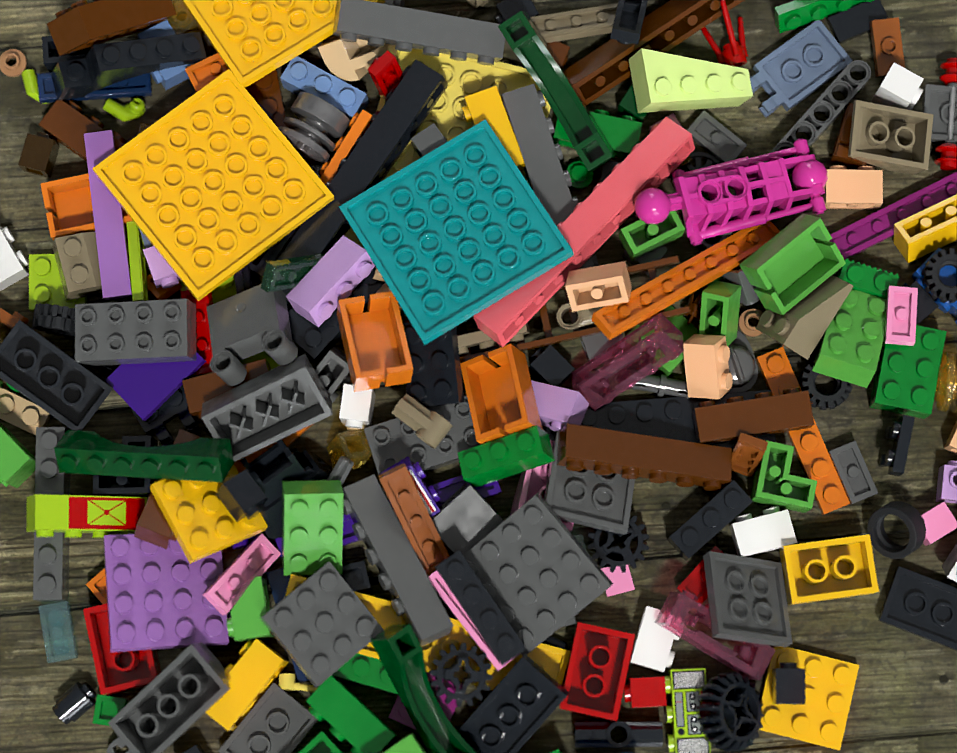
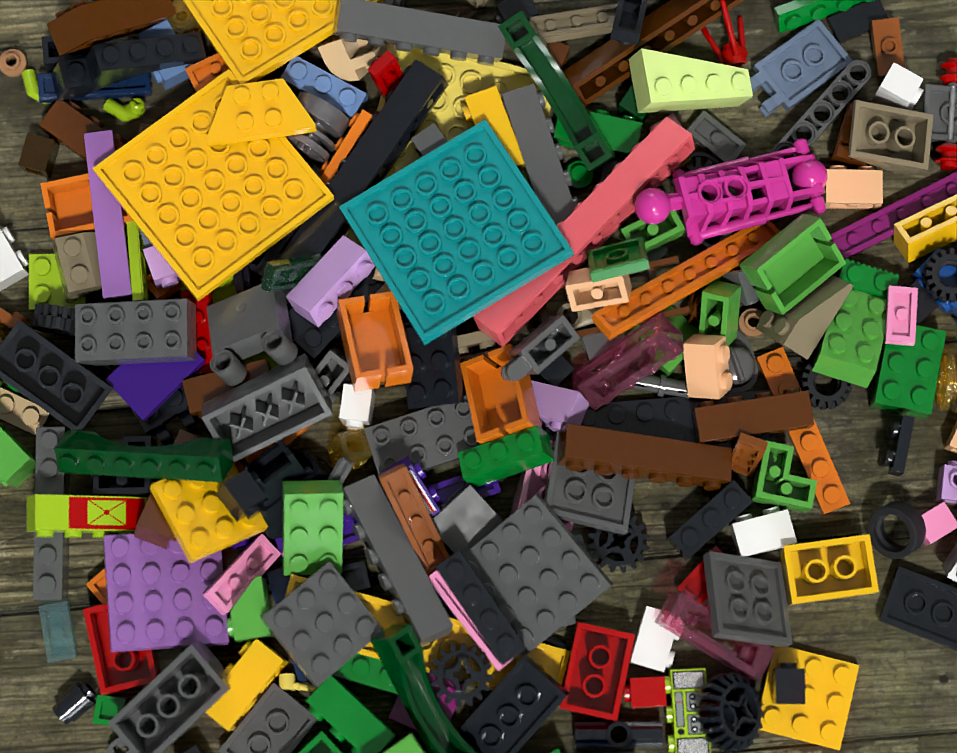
dark tan piece [392,393,453,449] -> none
bright pink tile [601,565,635,597] -> none
dark grey plate [828,440,878,505] -> none
none -> yellow wing [206,78,317,146]
none -> dark grey brick [501,315,580,381]
none -> green tile [587,237,650,283]

